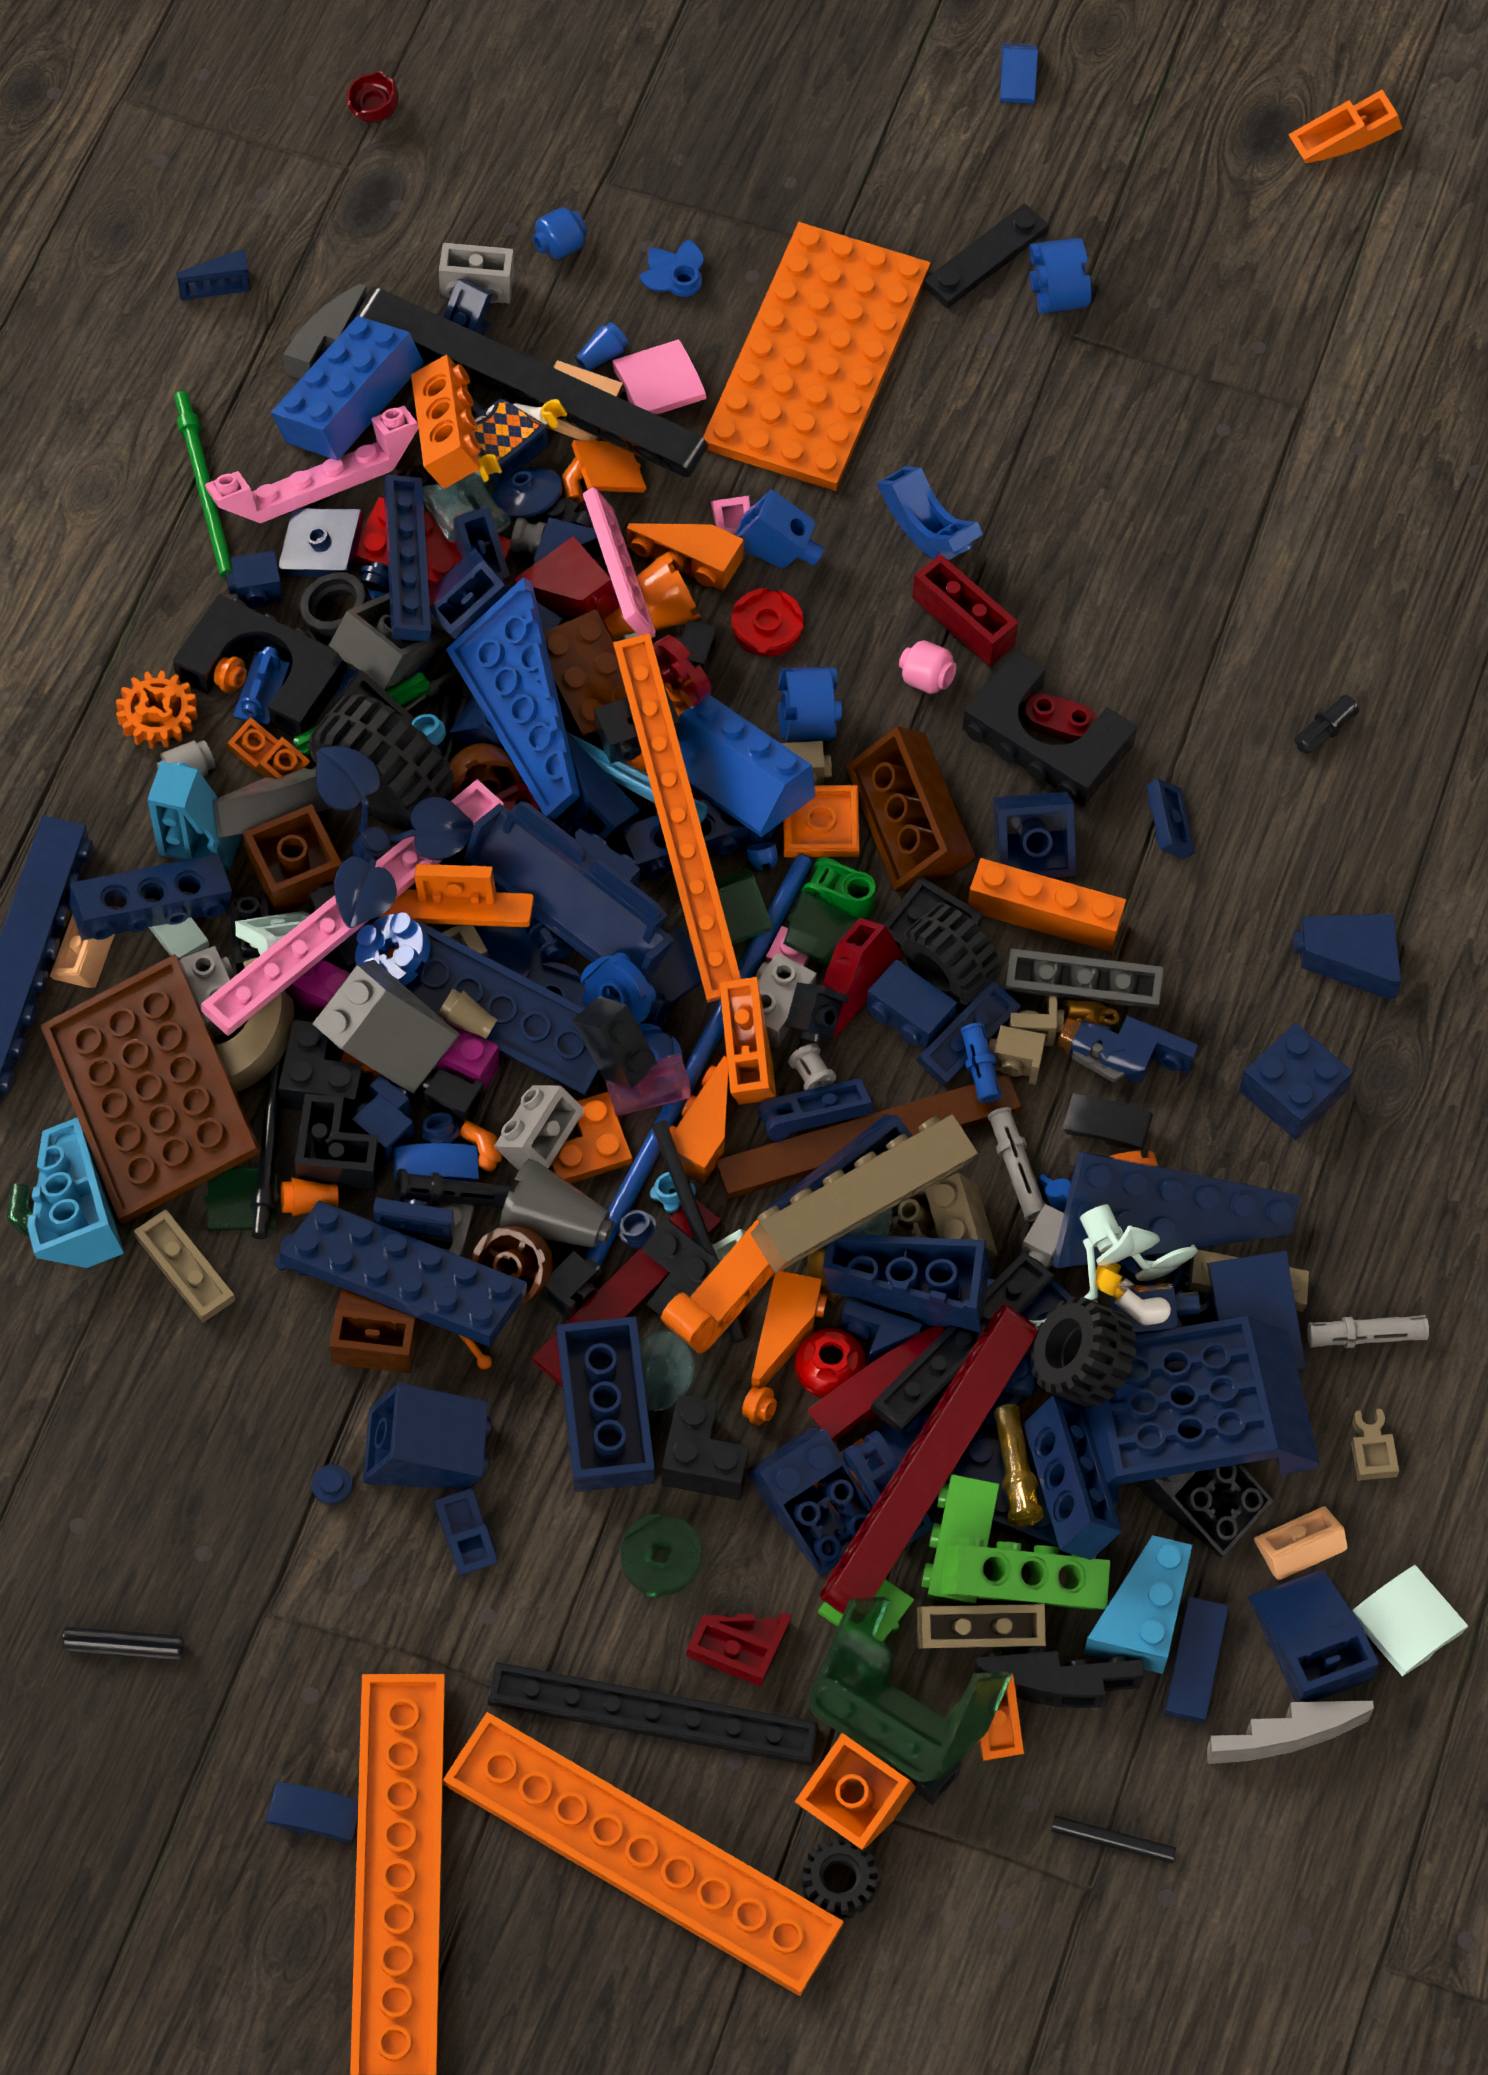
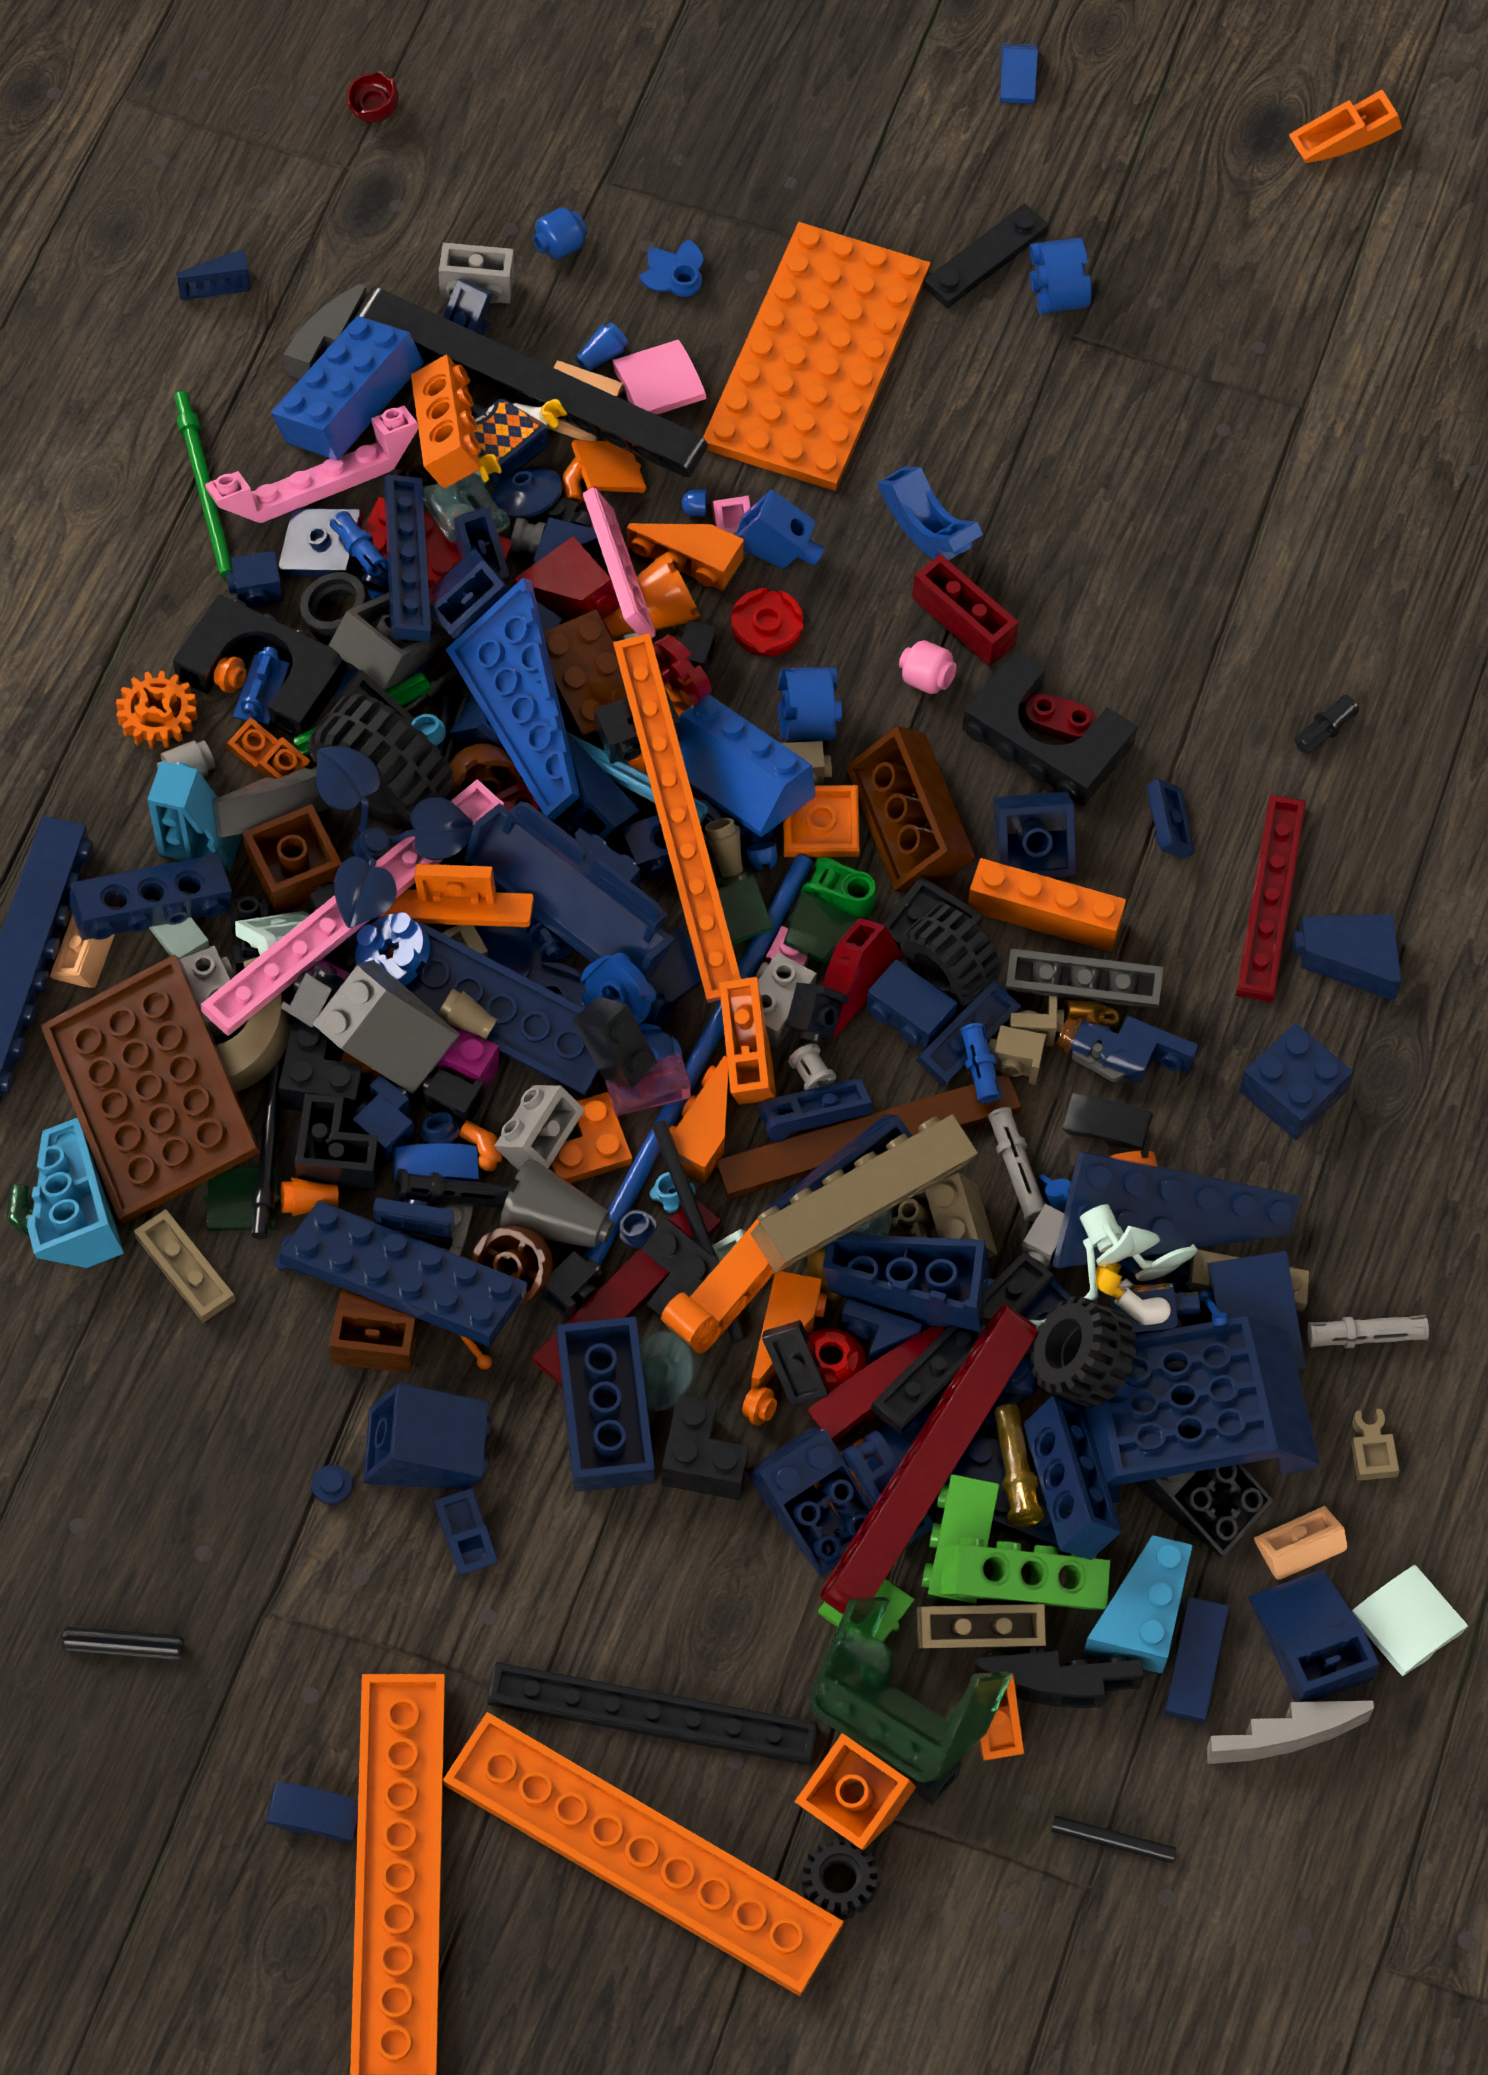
clear green plate [621,1514,700,1598] -> none
dark red wing [686,1613,792,1687] -> none
none -> brick [280,962,345,1028]
none -> blue pin [330,511,388,577]
none -> blue hinge [682,489,707,518]
none -> dark tan cone [703,818,743,877]
none -> black plate [762,1320,830,1406]
none -> blue hinge [1199,1289,1228,1326]
none -> dark red tile [1235,795,1306,1002]

